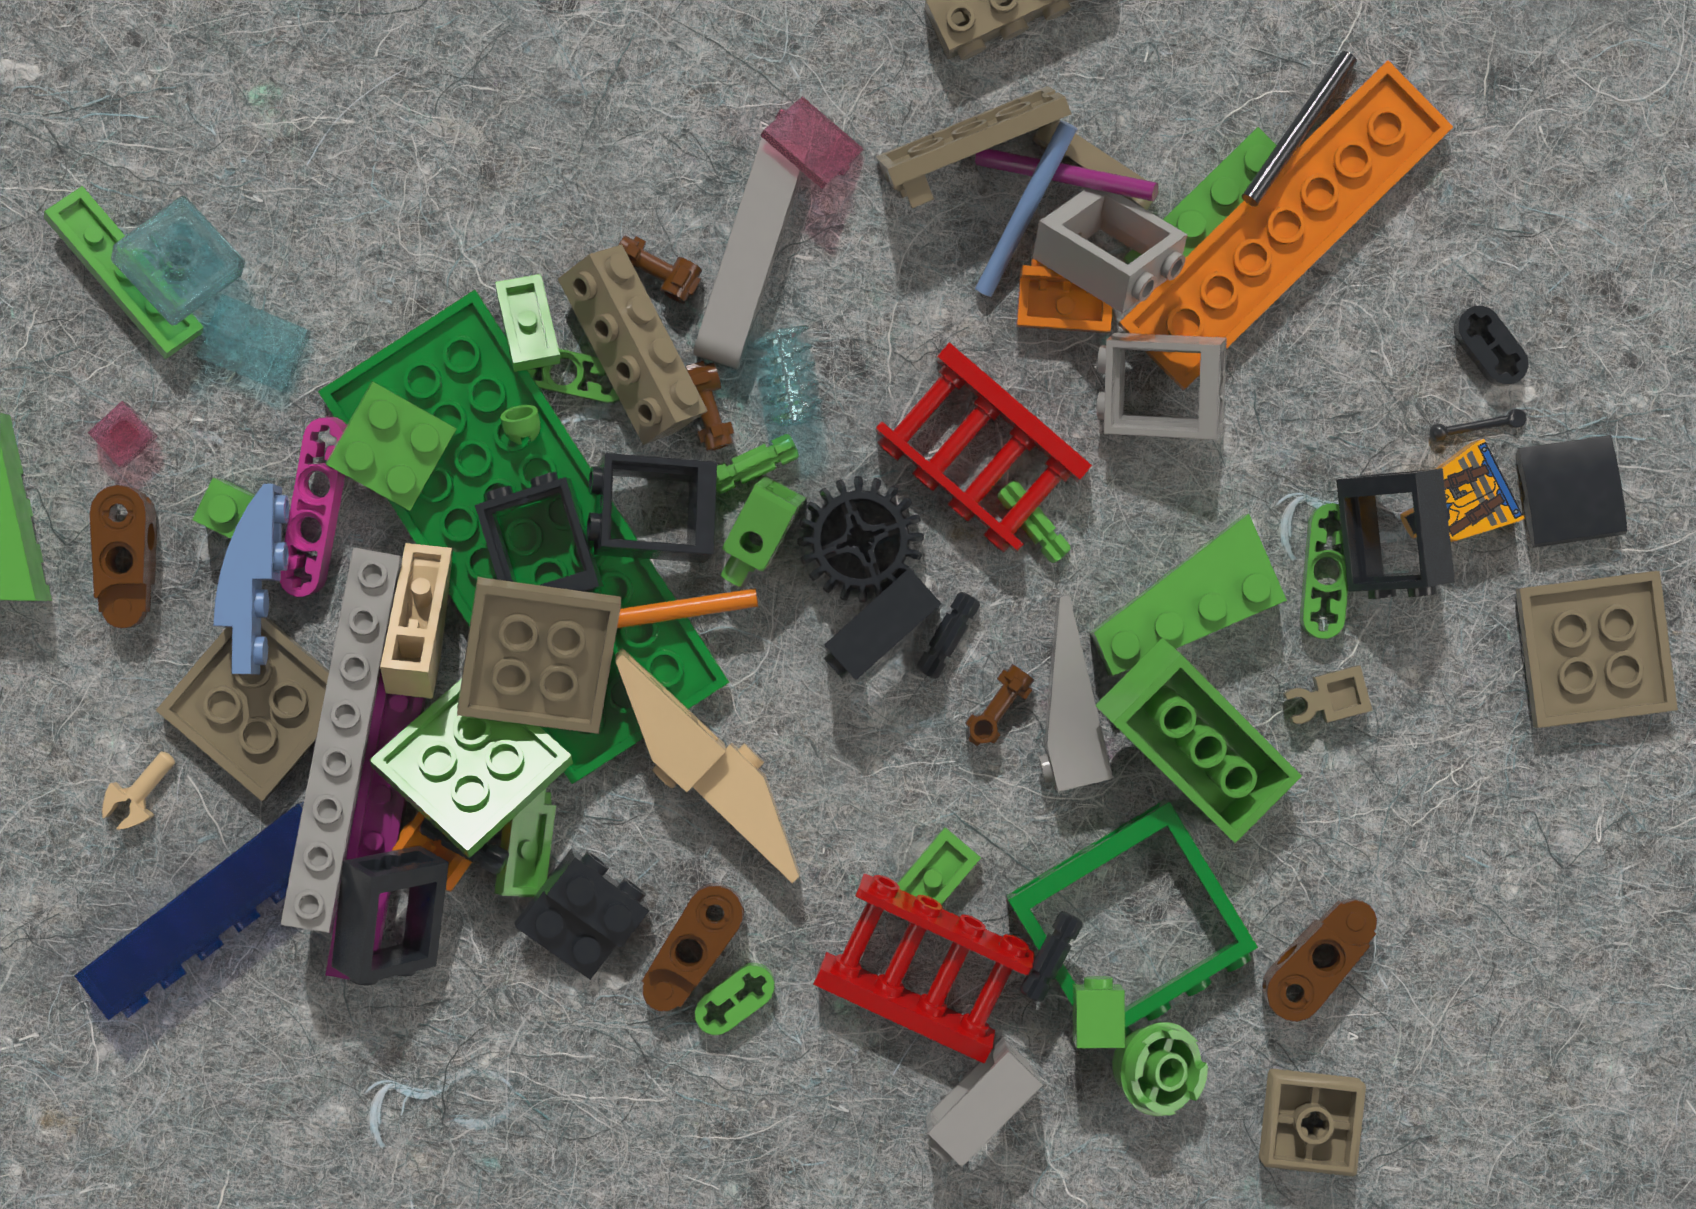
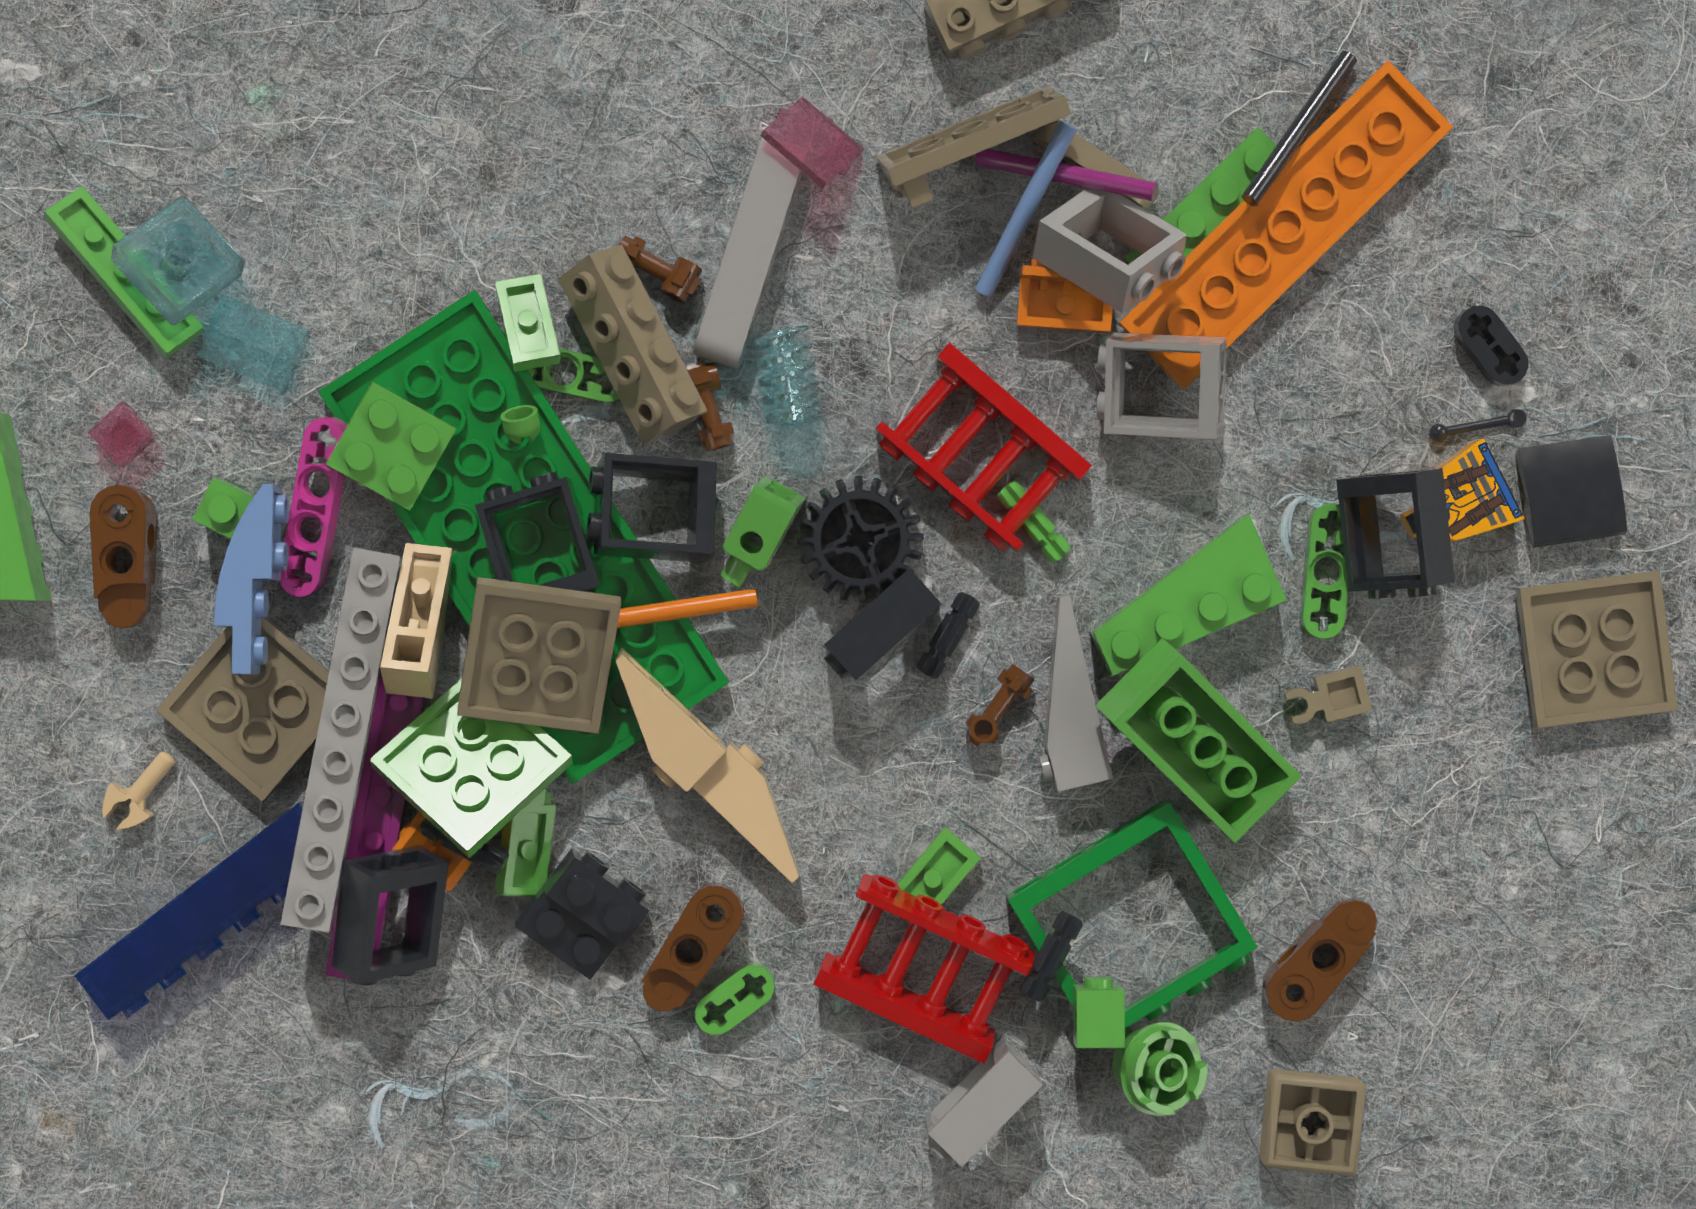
bright green axle [716,434,799,494] -> none

